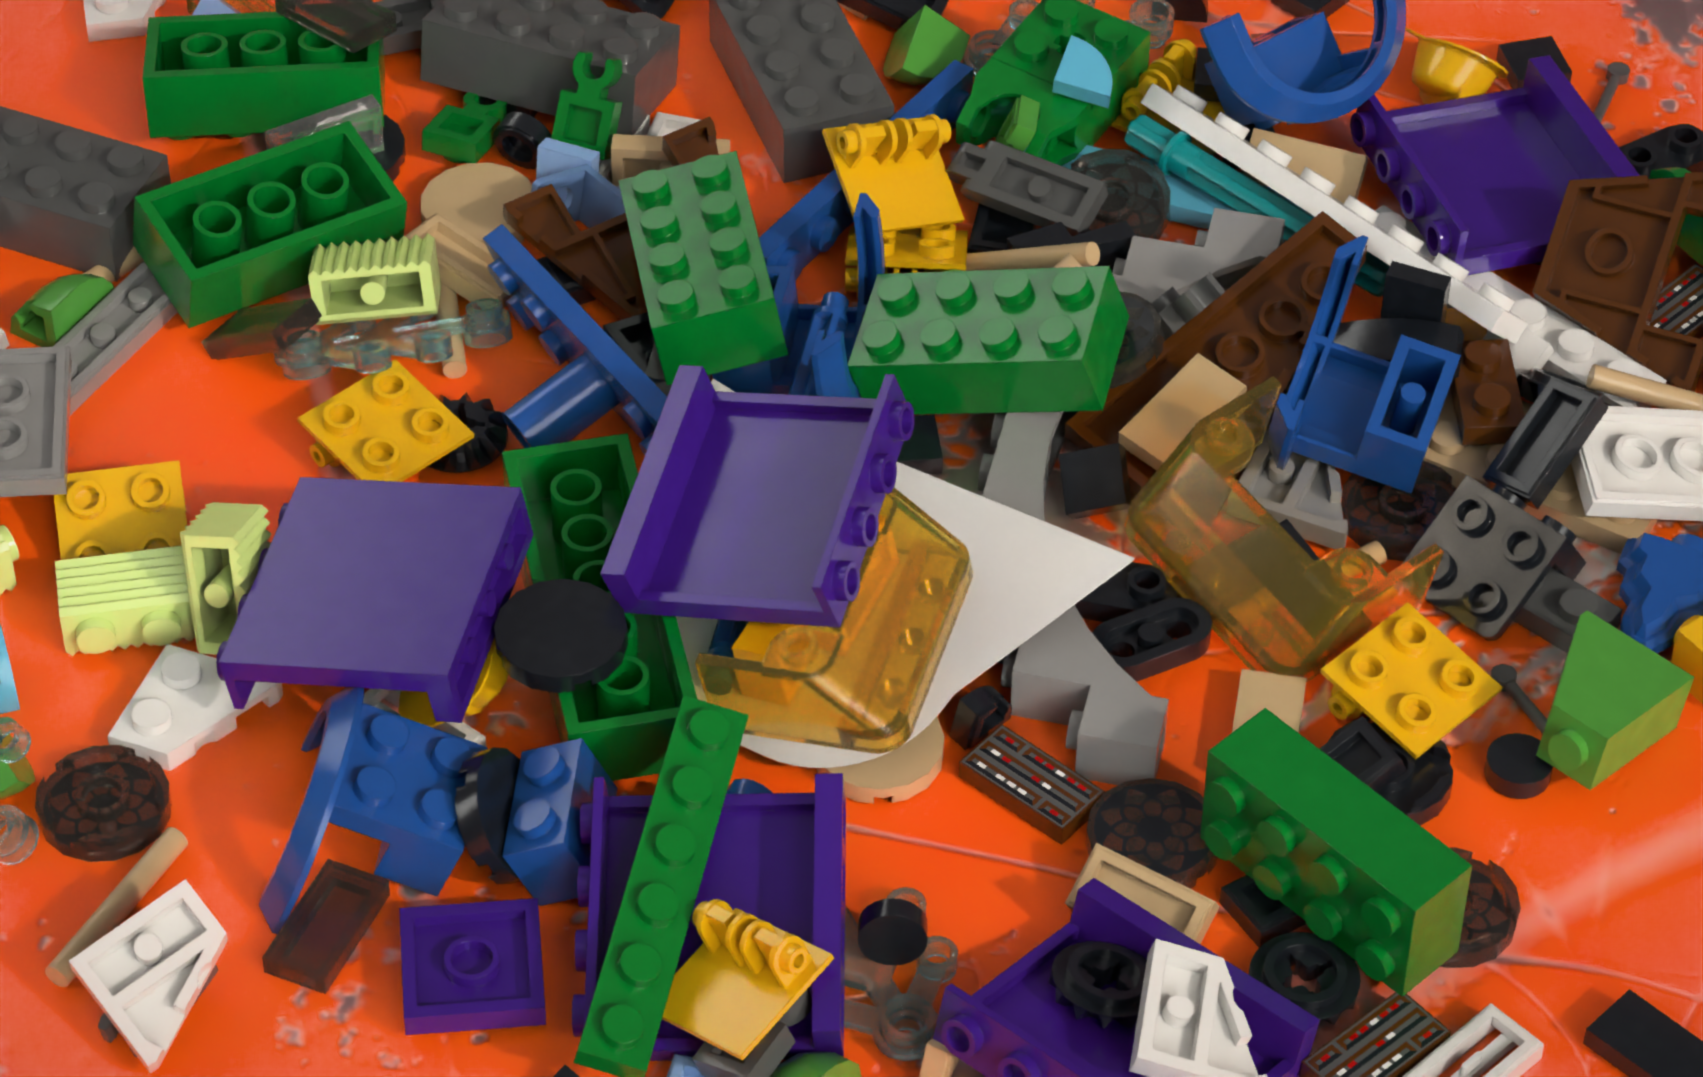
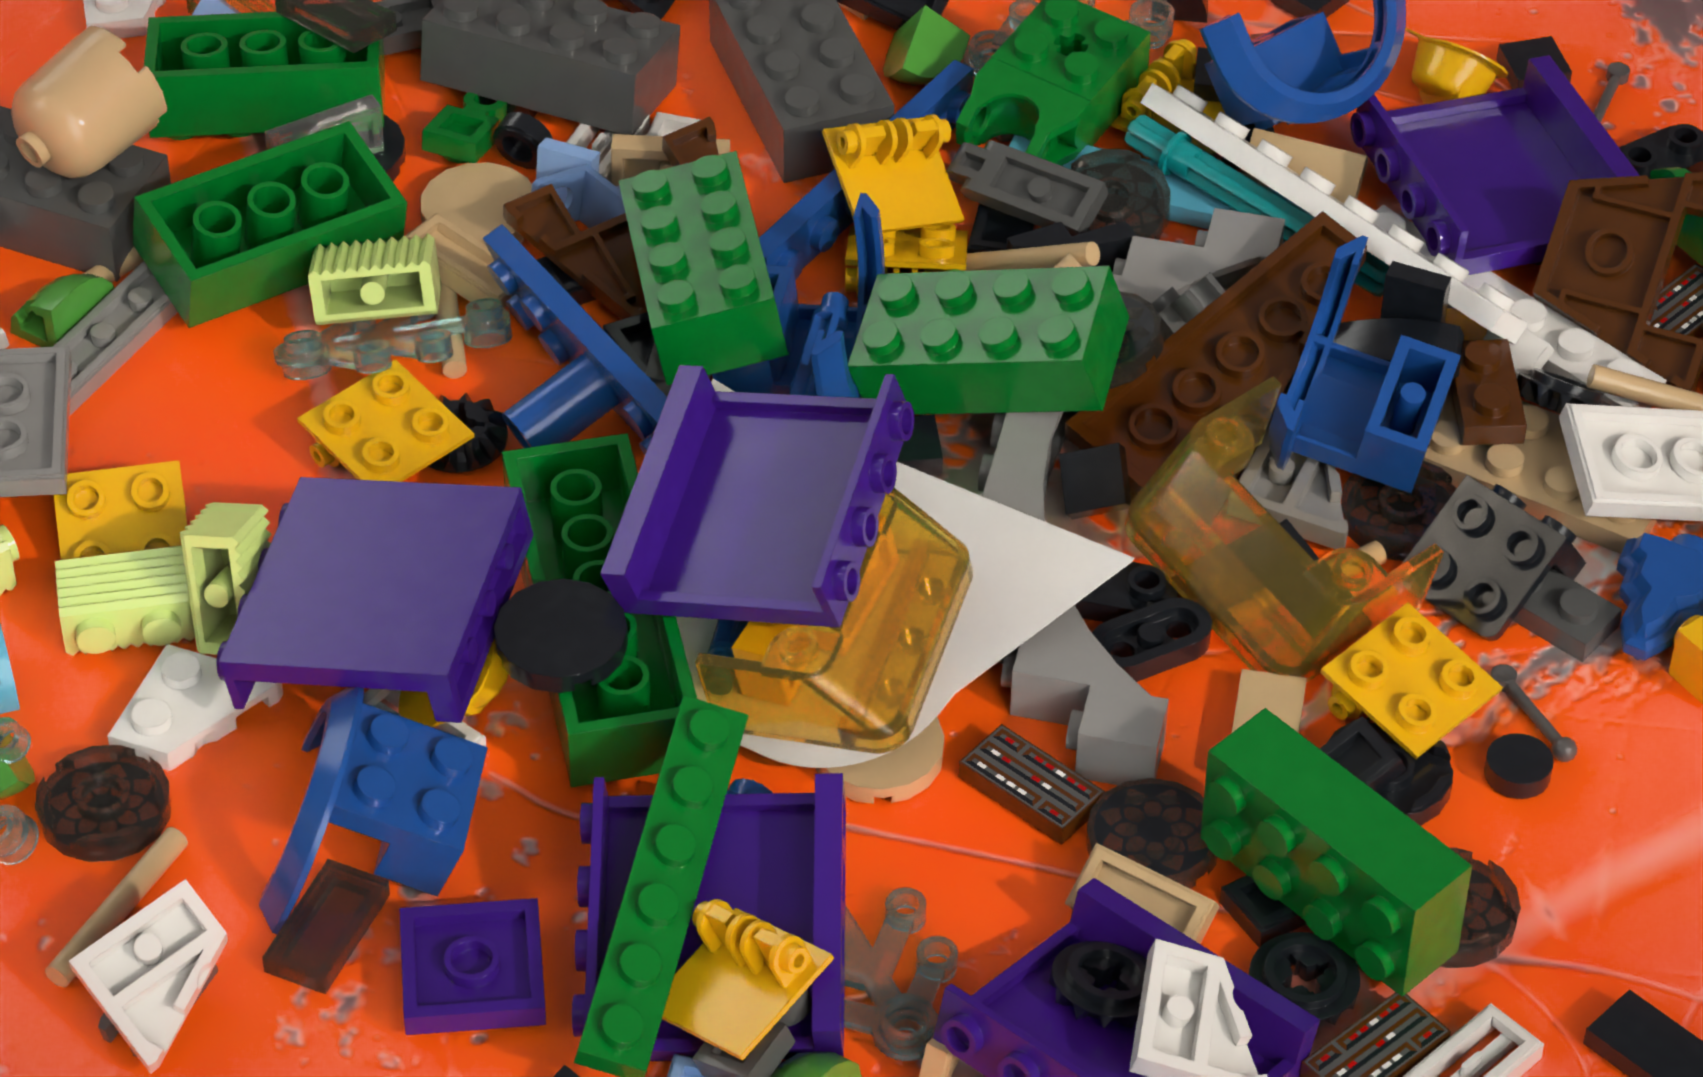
clear smoke tile [201,298,322,360] -> none
black tile [455,747,521,884] -> none
blue brick [502,738,618,906] -> none
green plate [551,51,623,161] -> none
black tile [858,898,928,965] -> none
black tile [949,685,1012,750] -> none
bright green tile [995,95,1040,152] -> none
medium azure tile [1052,35,1113,108] -> none
tan tile [1118,353,1247,478] -> none
black tile [1482,376,1608,510] -> none
bright green slope [1536,610,1694,790] -> none
none -> tan cylinder [11,26,167,179]

